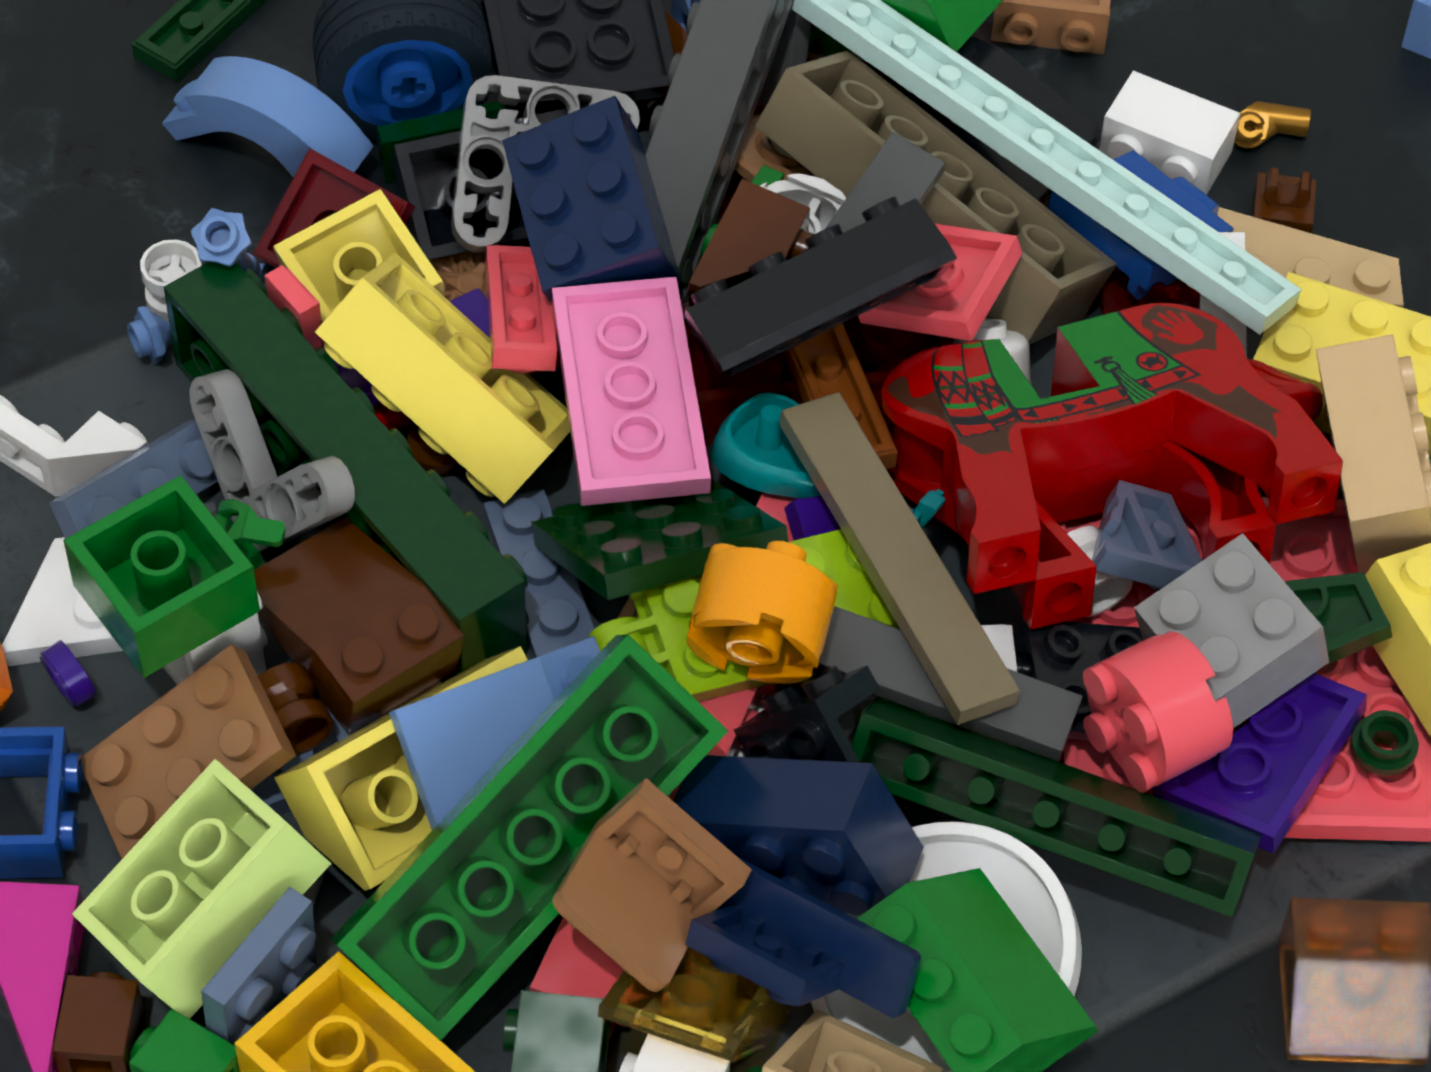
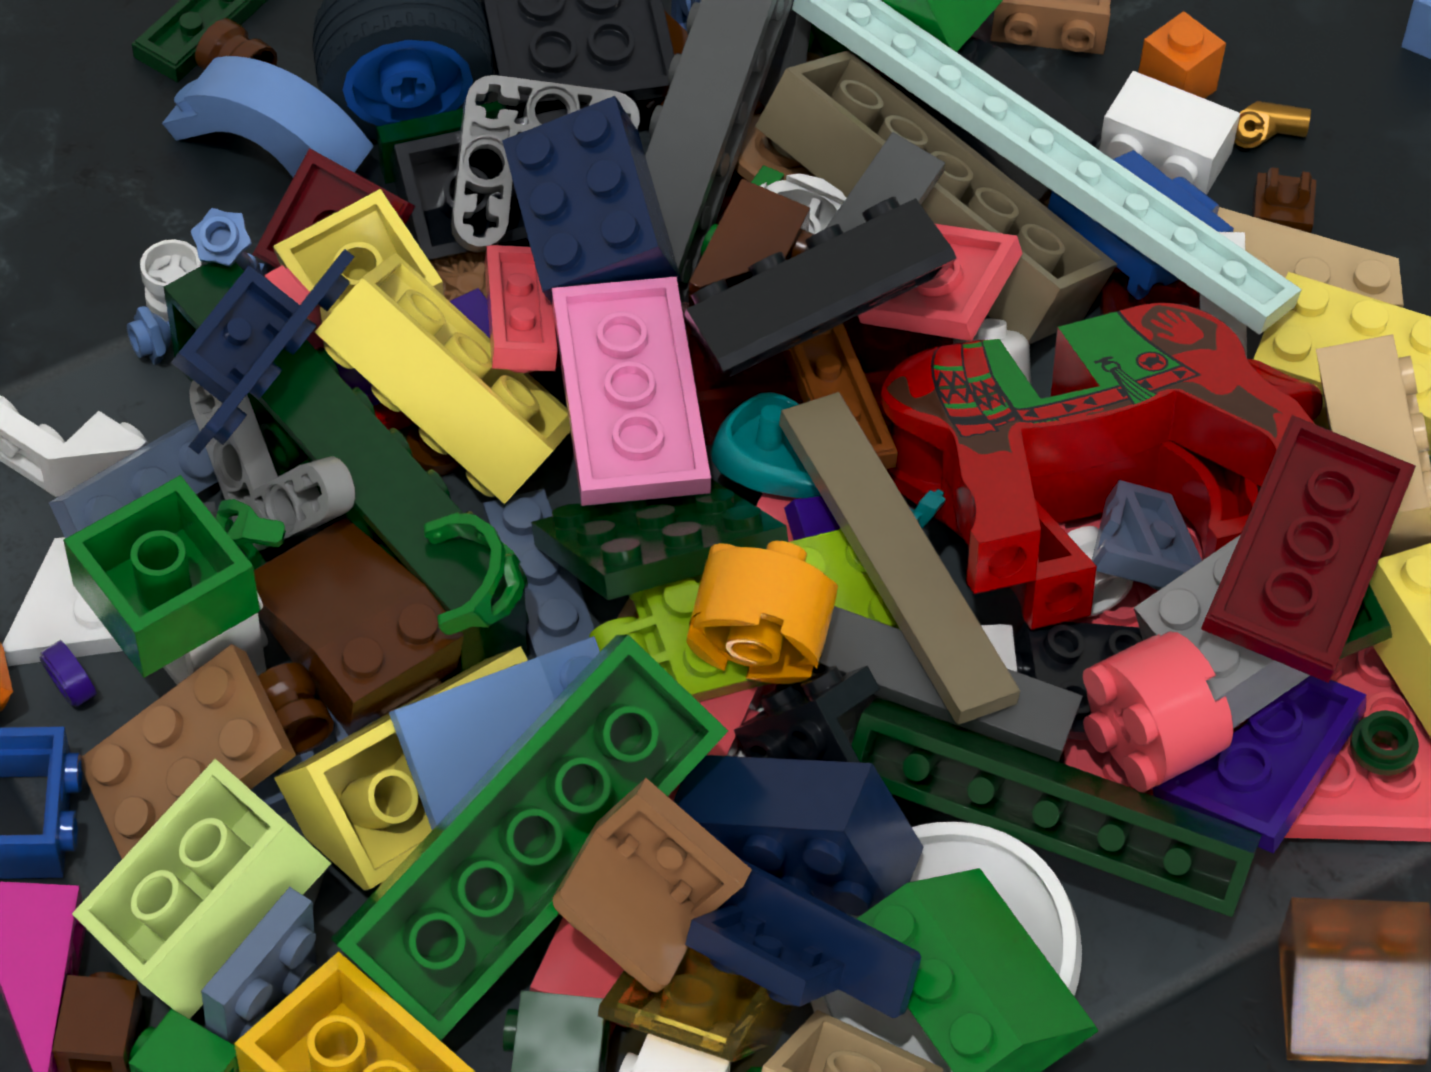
none -> dark blue bracket [171,249,355,455]
none -> reddish brown wheel [195,18,278,70]
none -> green helmet [423,512,525,635]
none -> orange brick [1138,11,1226,99]
none -> dark red tile [1201,415,1416,683]

